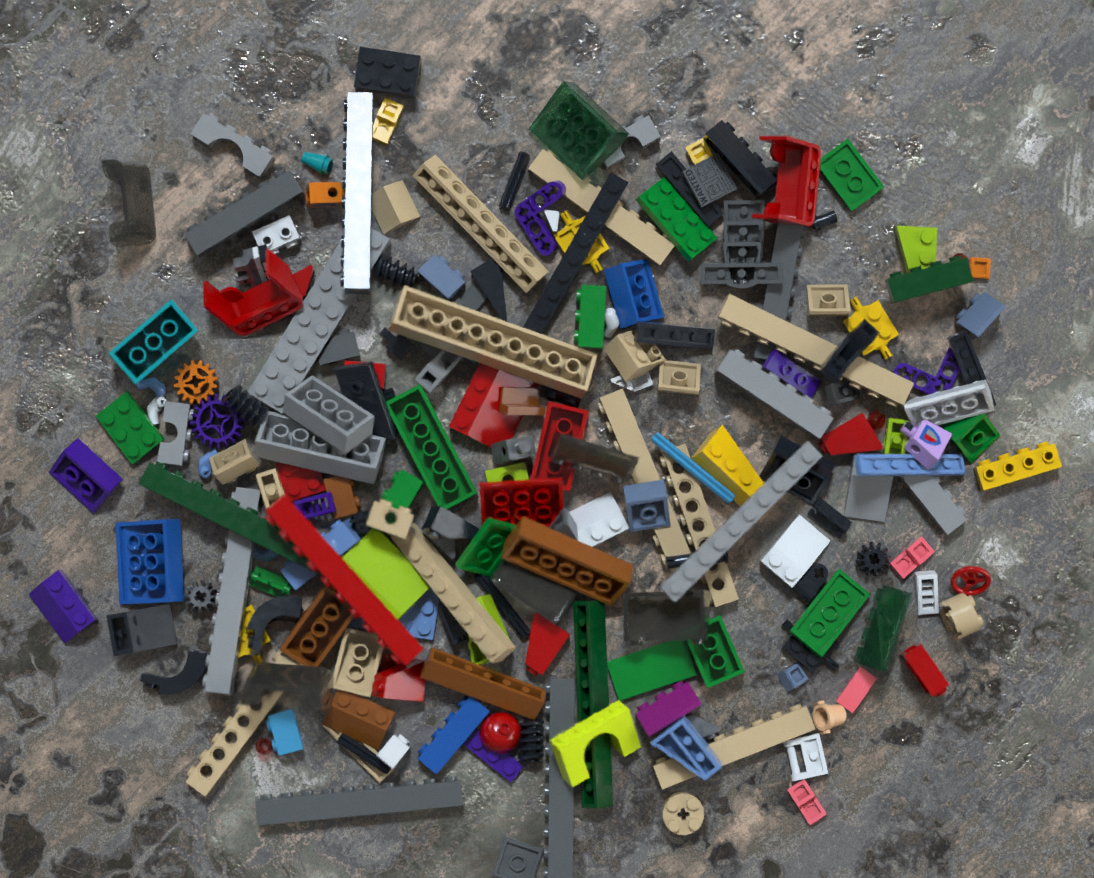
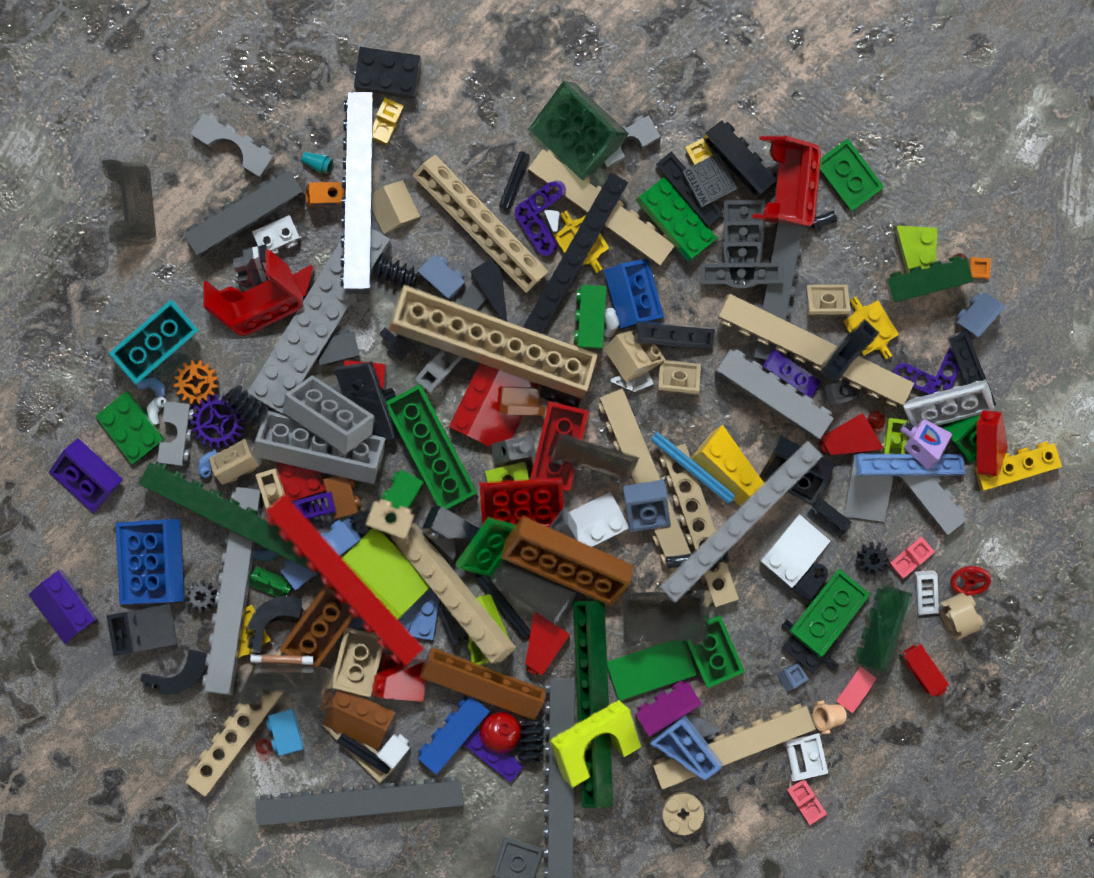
none -> nougat bar [251,654,313,665]
none -> red slope [977,410,1008,476]

